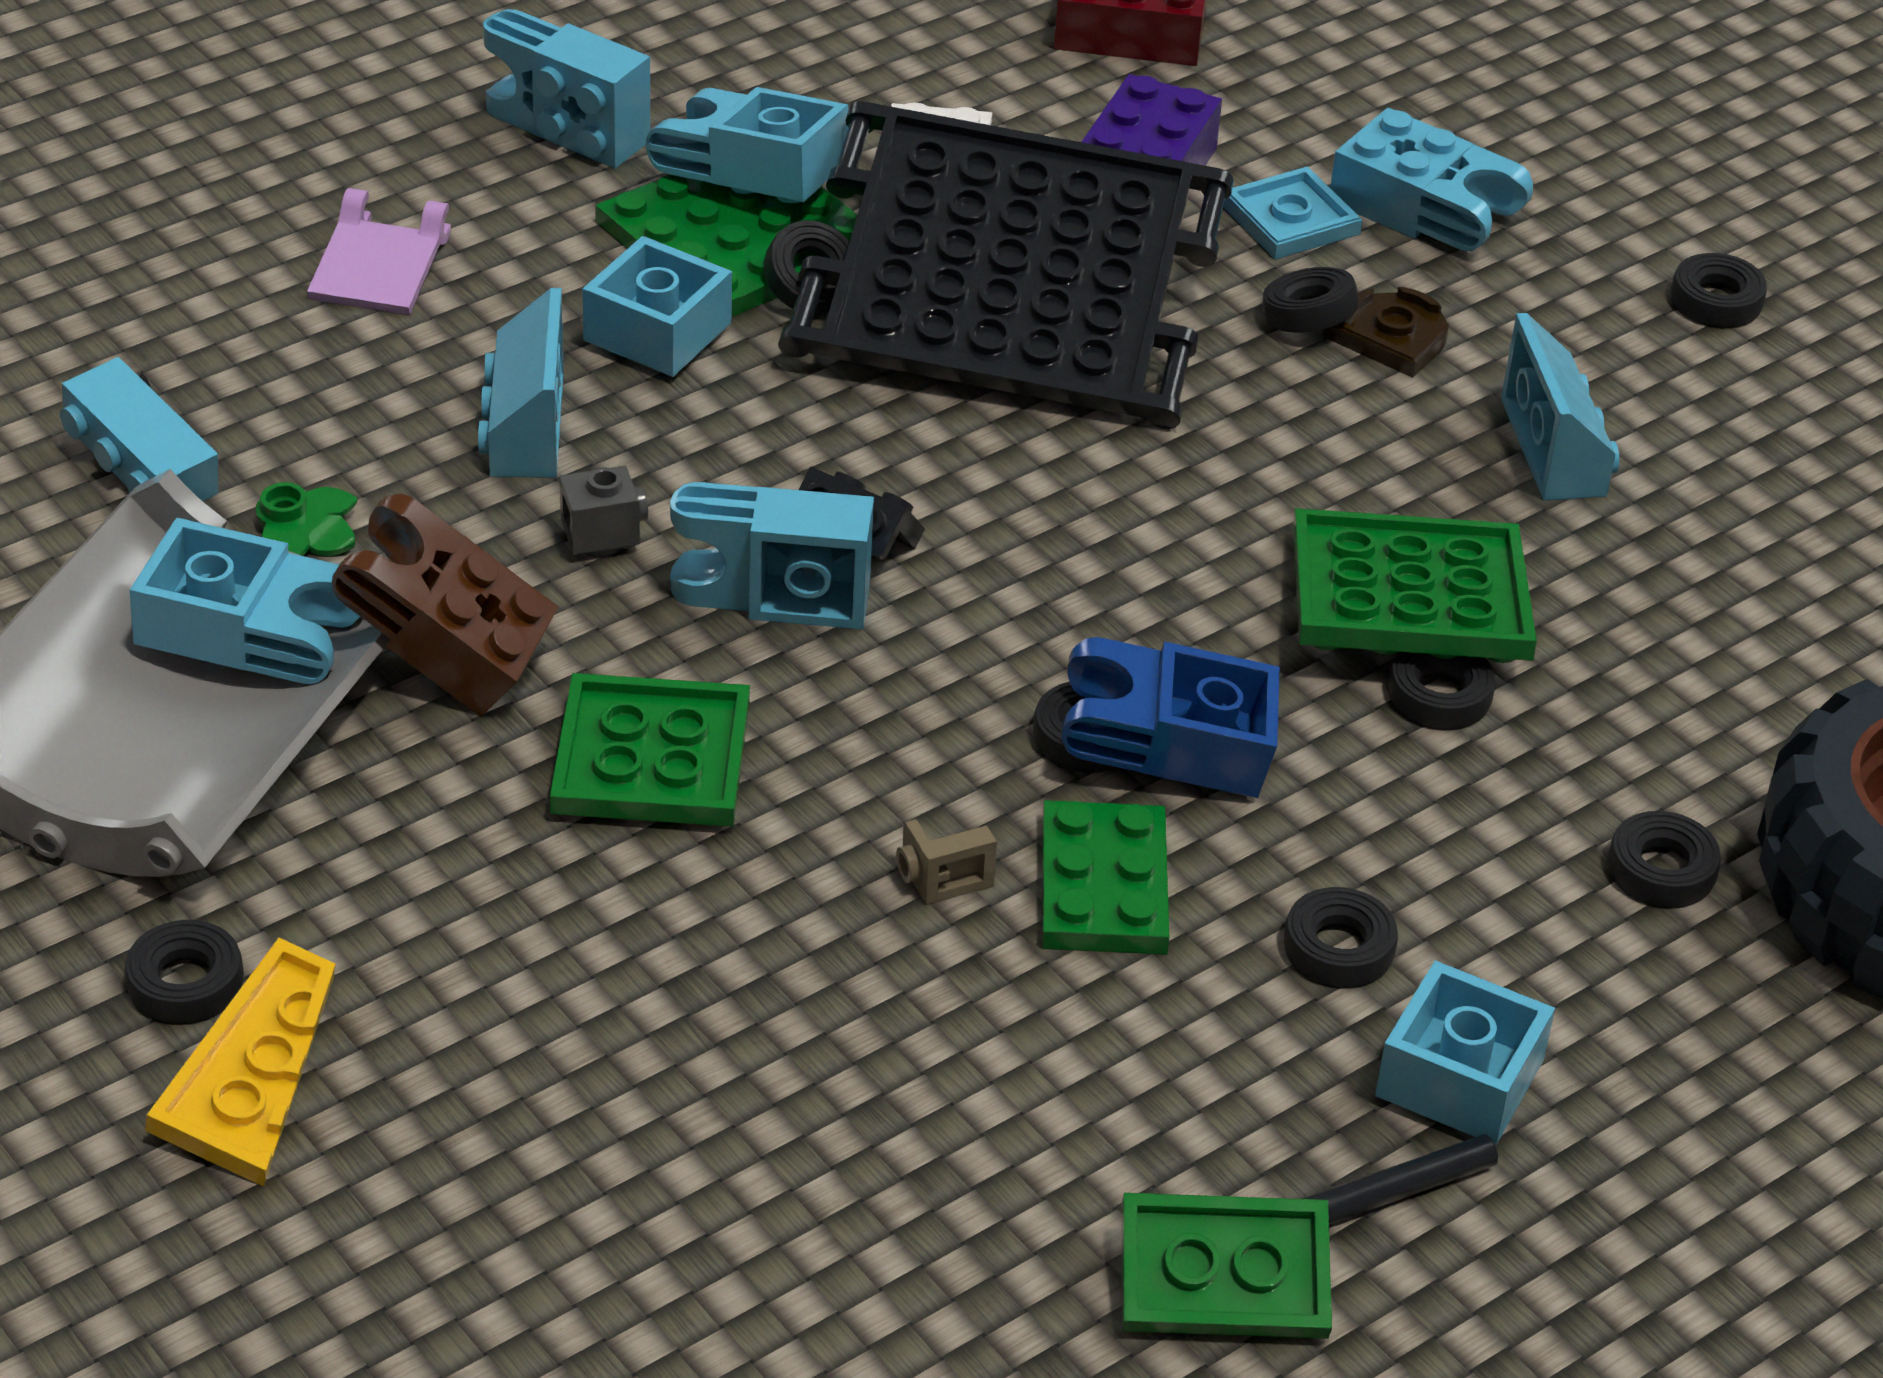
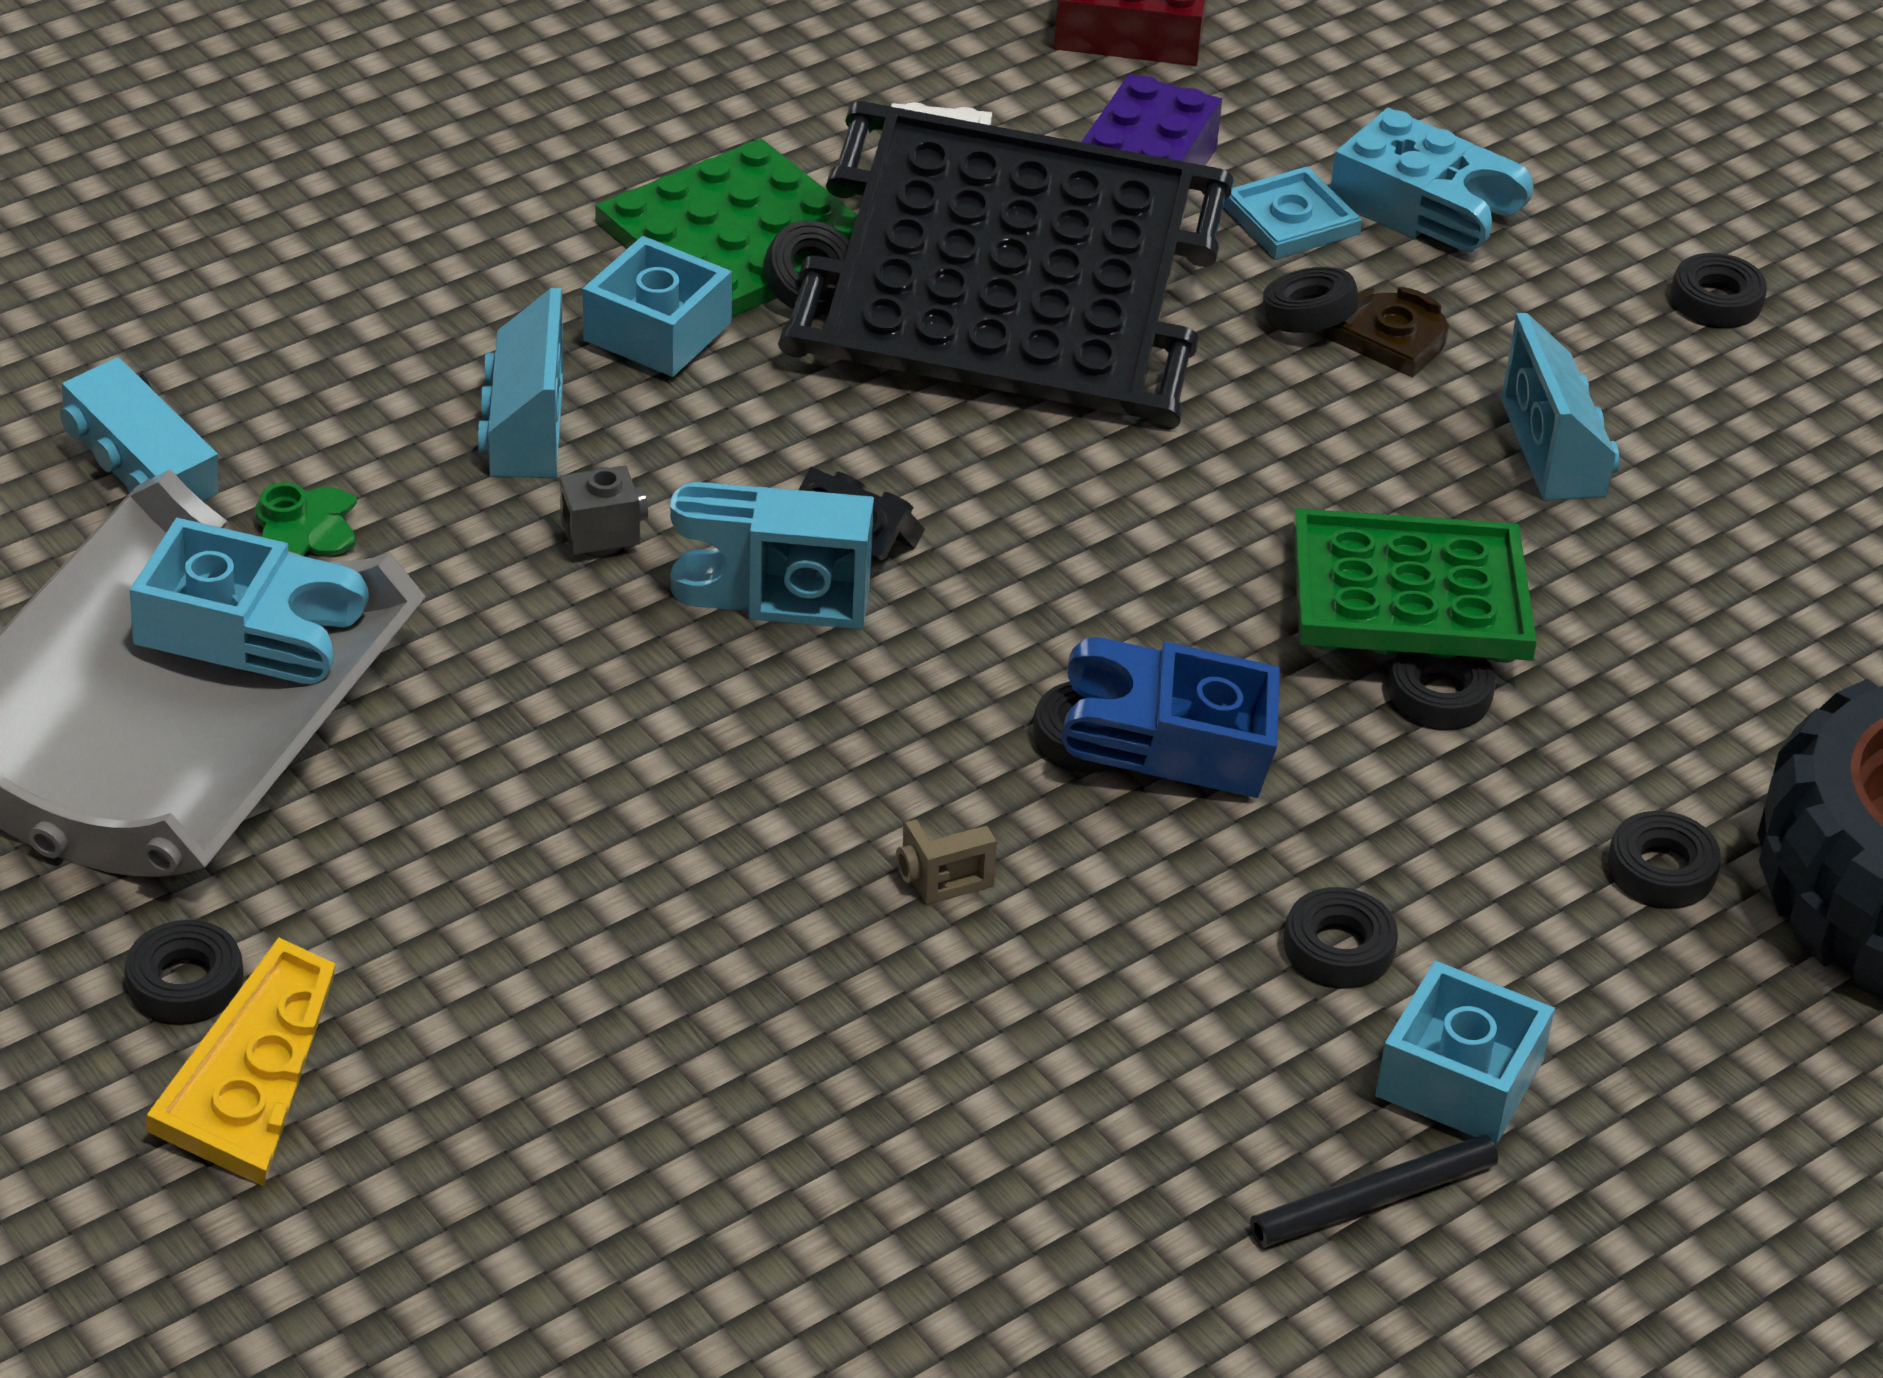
lavender flag [307,188,451,315] -> none
reddish brown brick [332,493,558,717] -> none
medium azure brick [483,9,651,169] -> none
green plate [550,673,750,827] -> none
medium azure brick [646,87,848,203] -> none
green plate [1042,800,1170,955] -> none
green plate [1121,1193,1332,1339] -> none

